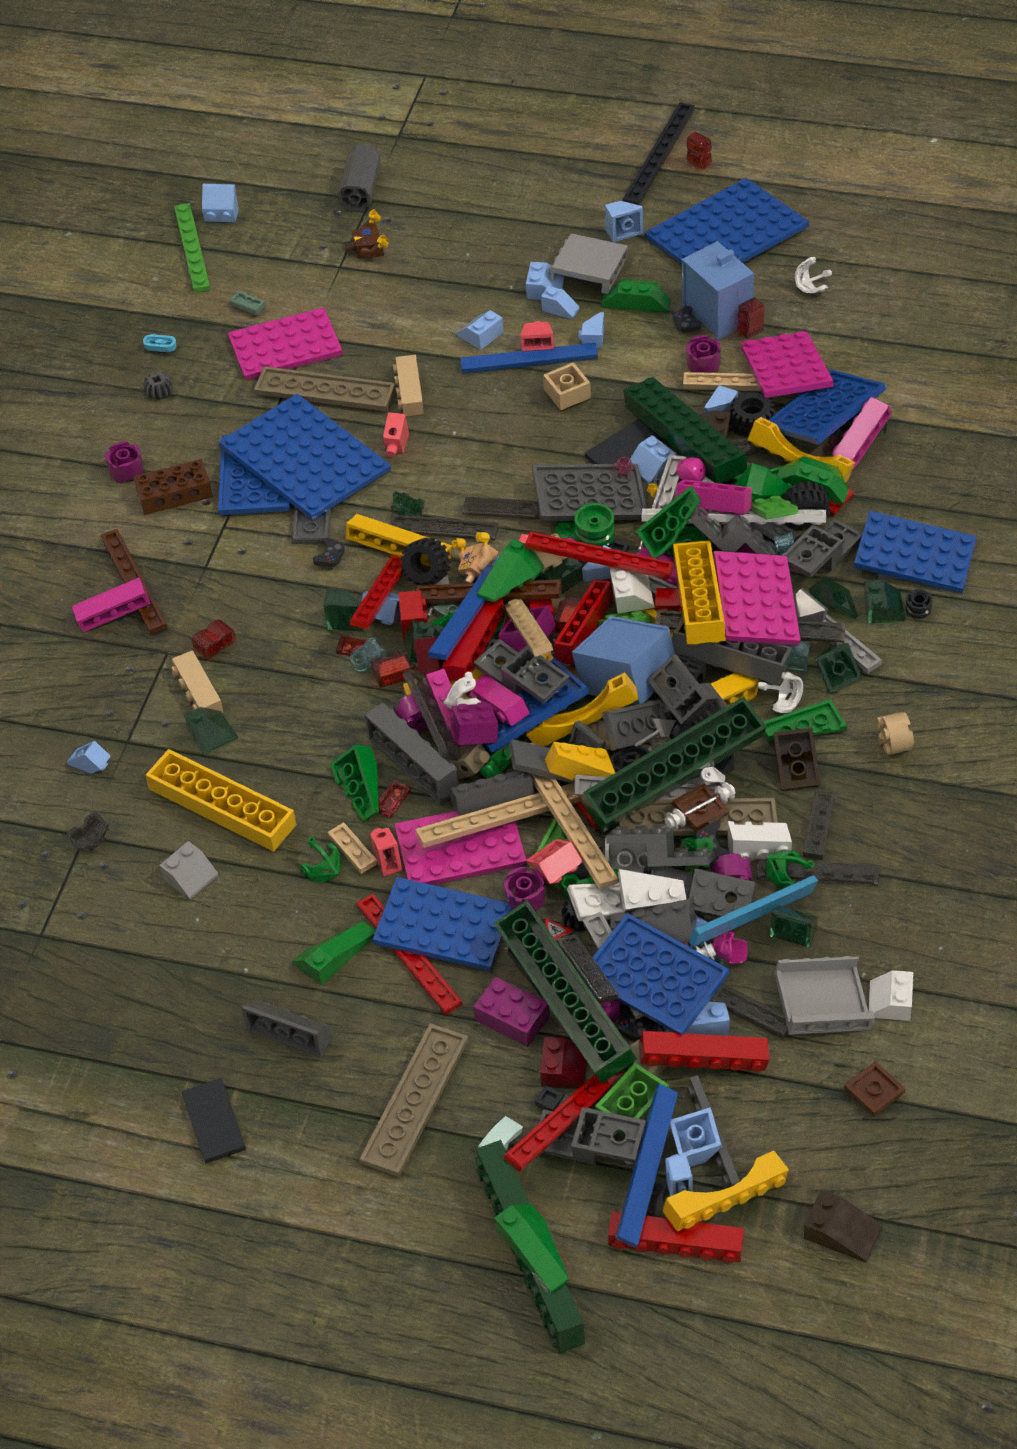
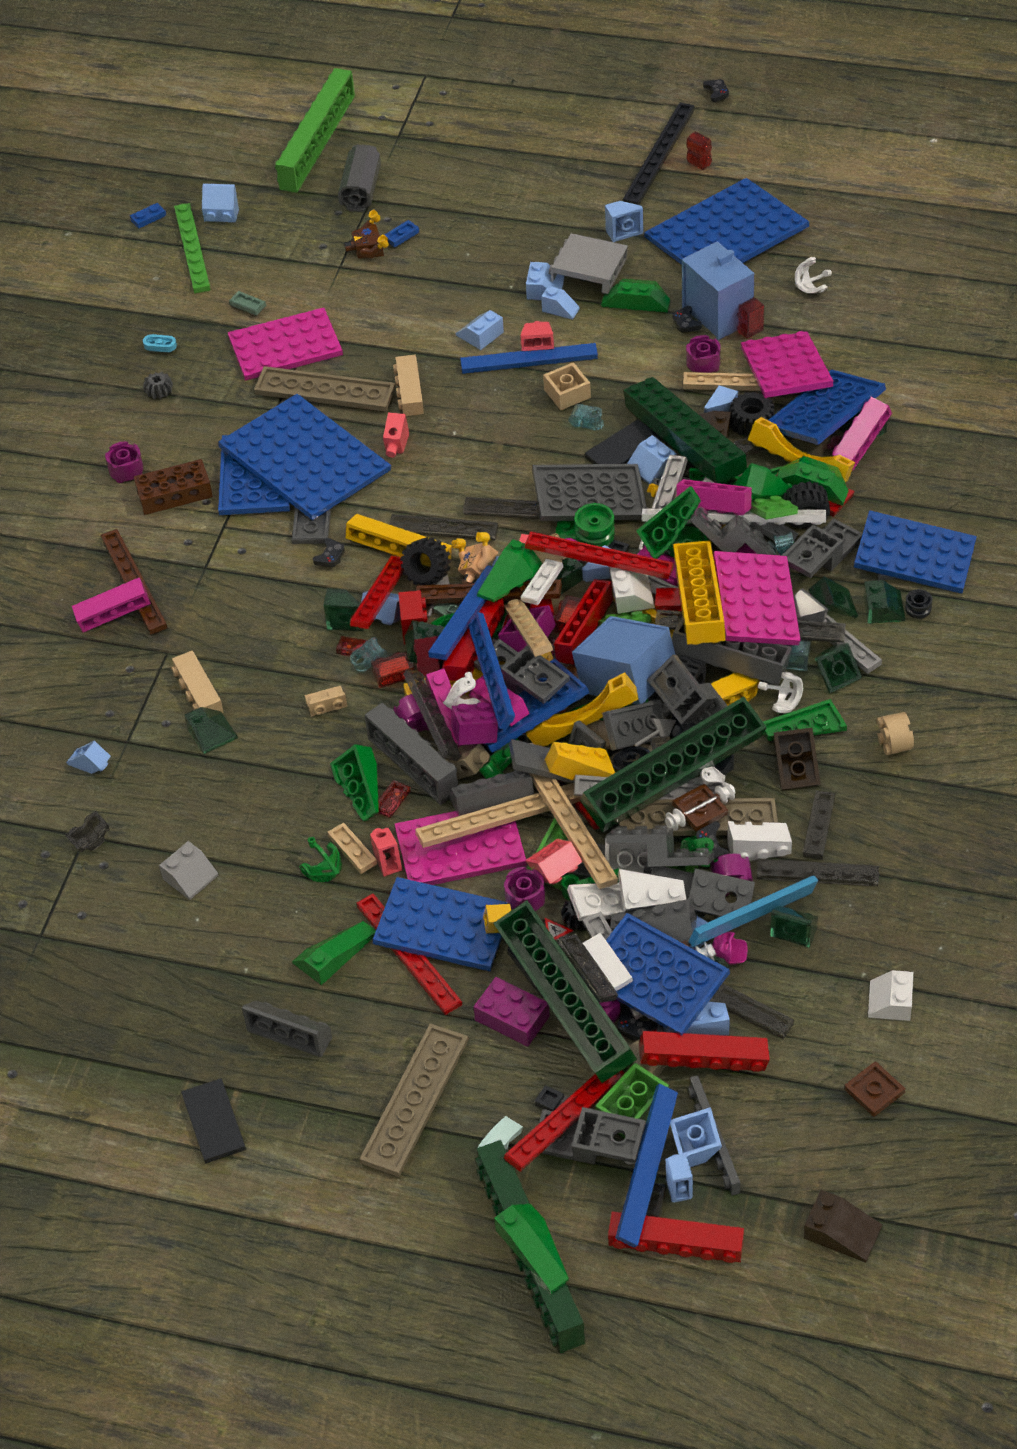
yellow brick [145,749,297,852] -> none
clear red brick [192,619,236,659] -> none
clear green hips [391,491,425,519] -> none
dark red slope [540,1037,586,1089] -> none
light blue slope [579,312,604,348] -> none
clear pink plate [614,457,635,474] -> none
yellow arch [663,1151,789,1231] -> none
dark pink helmet [676,457,706,481] -> none
green helmet [765,851,814,890] -> none
light grey panel [774,956,875,1035] -> none
none -> blue plate [130,203,166,229]
none -> bright green brick [275,68,355,193]
none -> tan bracket [304,686,347,716]
none -> blue plate [384,220,419,248]
none -> blue plate [468,612,515,730]
none -> yellow brick [483,904,511,933]
none -> white tile [521,559,563,605]
none -> clear light blue piece [569,404,604,430]
none -> white tile [583,933,633,992]
none -> black piece [703,79,729,102]

